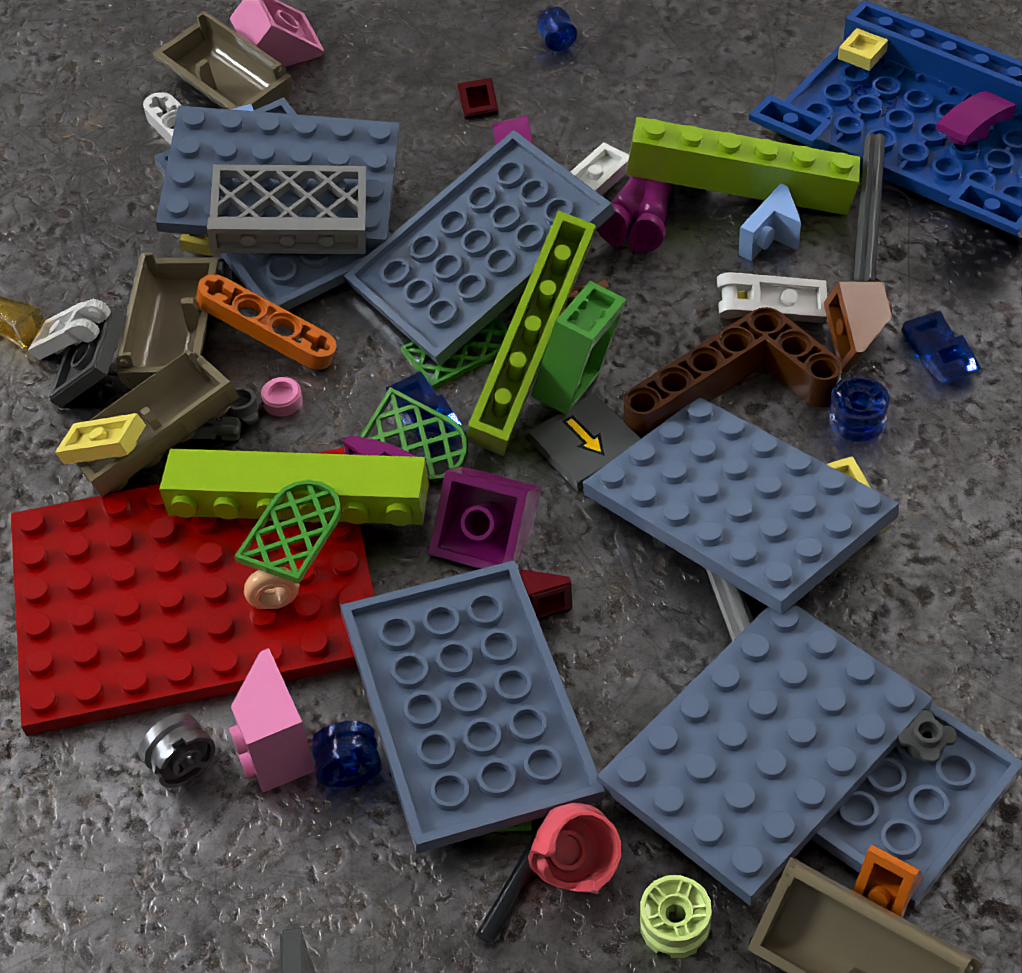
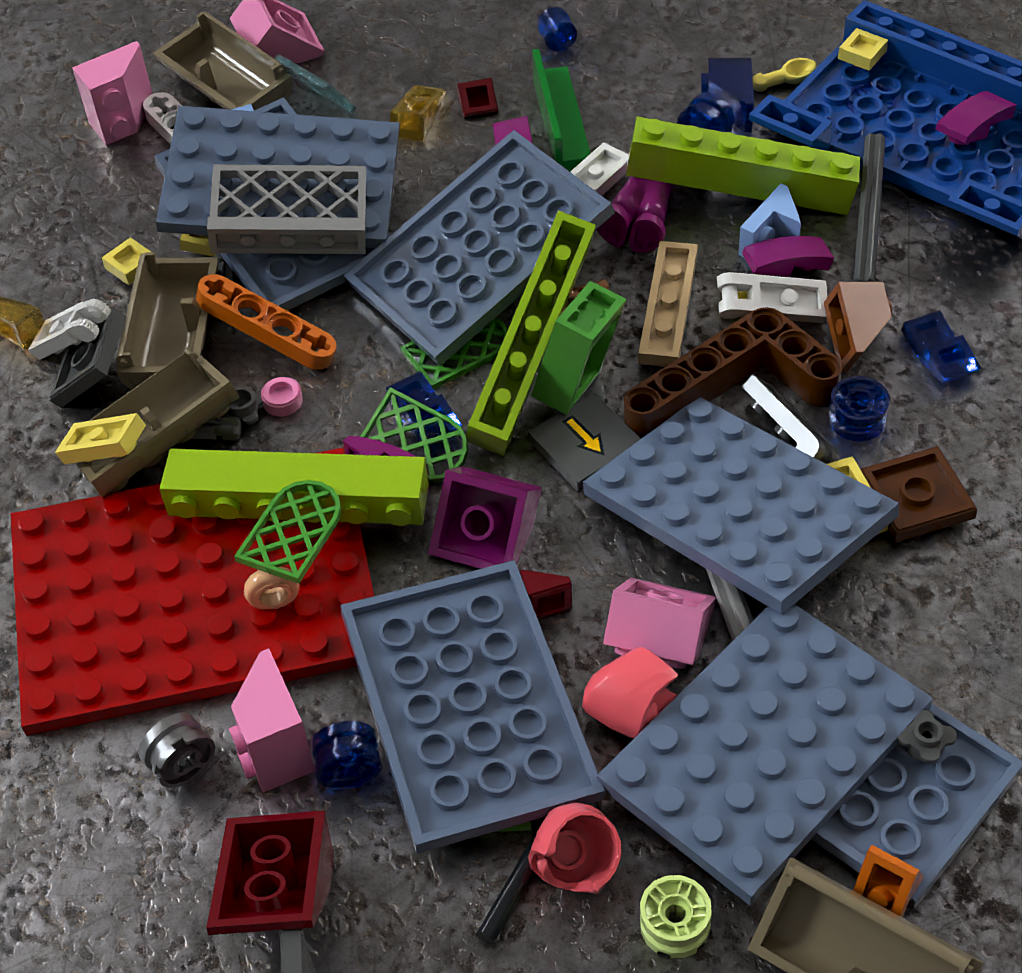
none -> bright pink slope [72,41,153,146]
none -> light yellow plate [102,237,156,285]
none -> dark red slope [206,810,334,935]
none -> clear light blue window [274,54,357,114]
none -> clear yellow slope [390,85,447,141]
none -> green panel [532,49,591,172]
none -> coral piece [582,647,678,739]
none -> bright pink slope [603,577,717,669]
none -> tan plate [638,241,698,367]
none -> clear blue wheel [677,93,735,132]
none -> clear blue slope [701,58,754,132]
none -> magenta slope [742,236,834,277]
none -> plate [742,374,839,464]
none -> light yellow piece [751,57,817,92]
none -> reddish brown plate [860,446,978,543]

